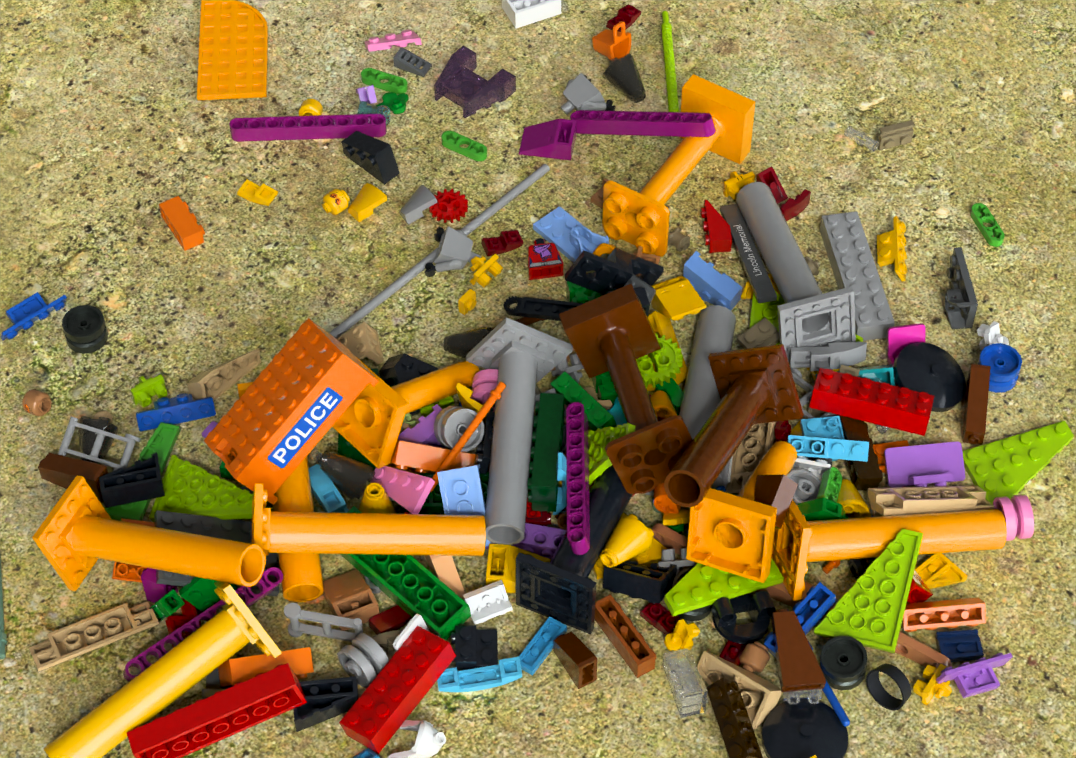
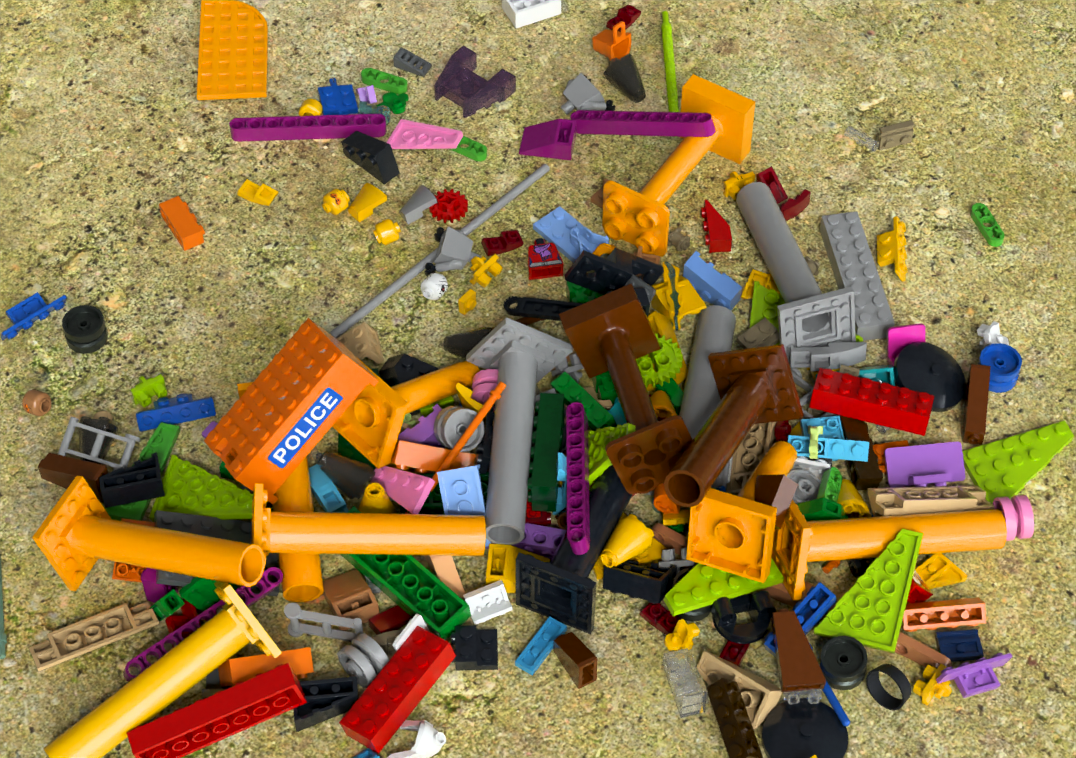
tan wedge [187,349,261,401] -> none
bright pink wing [364,30,422,52] -> none
medium azure slope [437,657,523,692] -> none
dark orange brick [595,594,656,678] -> none
dark grey tile [720,204,777,303] -> none
medium nougat head [739,642,770,673] -> none
dark grey plate [945,247,978,329] -> none
none -> blue plate [318,78,358,115]
none -> yellow head [373,219,401,245]
none -> bright pink wing [387,119,463,149]
none -> white head [420,273,448,301]
none -> yellow sword [662,261,684,331]
none -> yellowish green piece [808,426,823,459]

